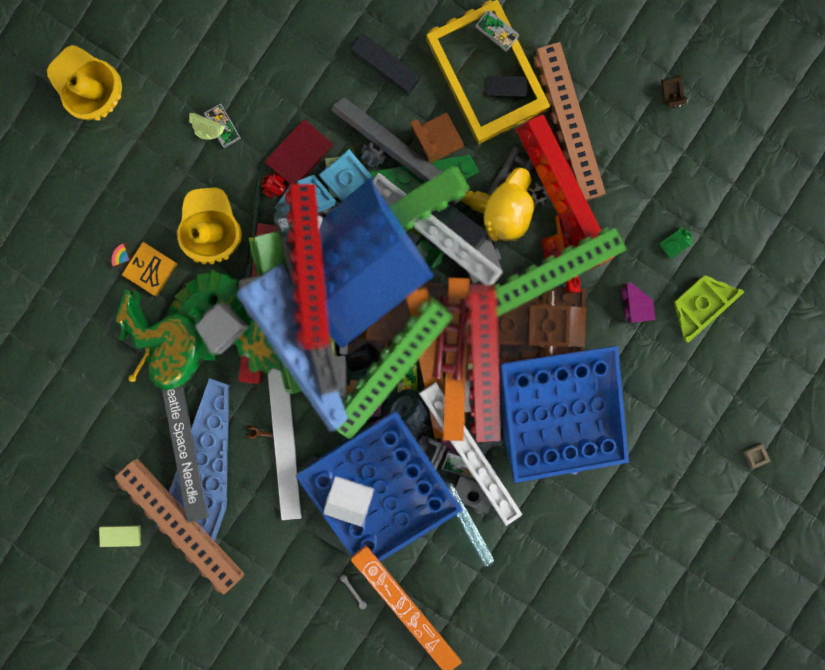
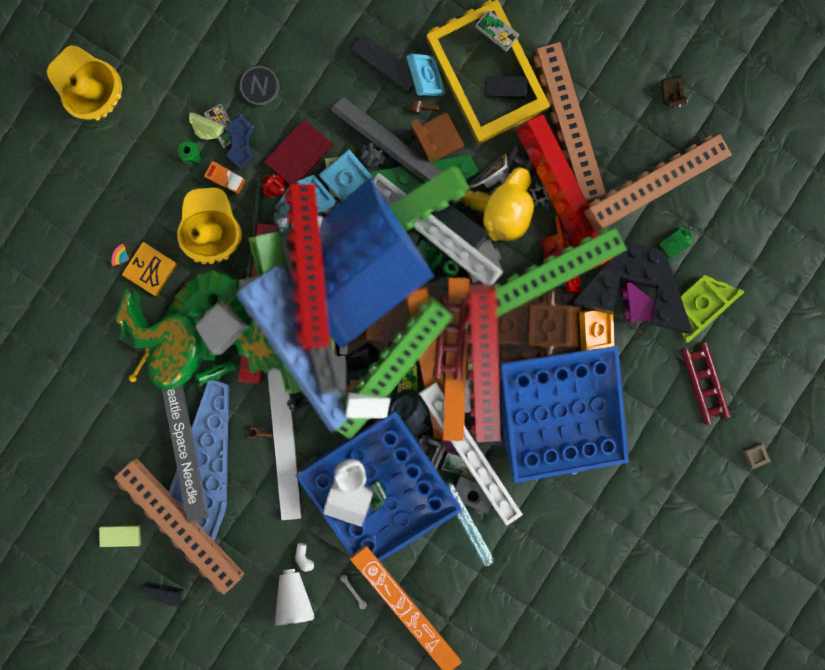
none -> black slope [140,582,184,609]
none -> green brick [178,141,201,164]
none -> green pin [194,359,236,386]
none -> orange leg [204,161,246,194]
none -> dark blue tile [226,113,255,170]
none -> black tile [240,66,280,106]
none -> white cone [275,569,314,625]
none -> black arm [287,395,311,412]
none -> white arm [295,543,314,572]
none -> white hair [334,459,366,492]
none -> white slope [346,393,390,418]
none -> dark green arm [369,479,386,511]
none -> medium azure tile [407,54,446,96]
none -> reddish brown hand [410,100,439,114]
none -> green pin [443,261,459,277]
none -> shield [469,154,507,189]
none -> black wing [573,241,692,334]
none -> light orange tile [579,310,614,351]
none -> nougat brick [584,135,732,233]
none -> dark red bar [681,342,731,425]

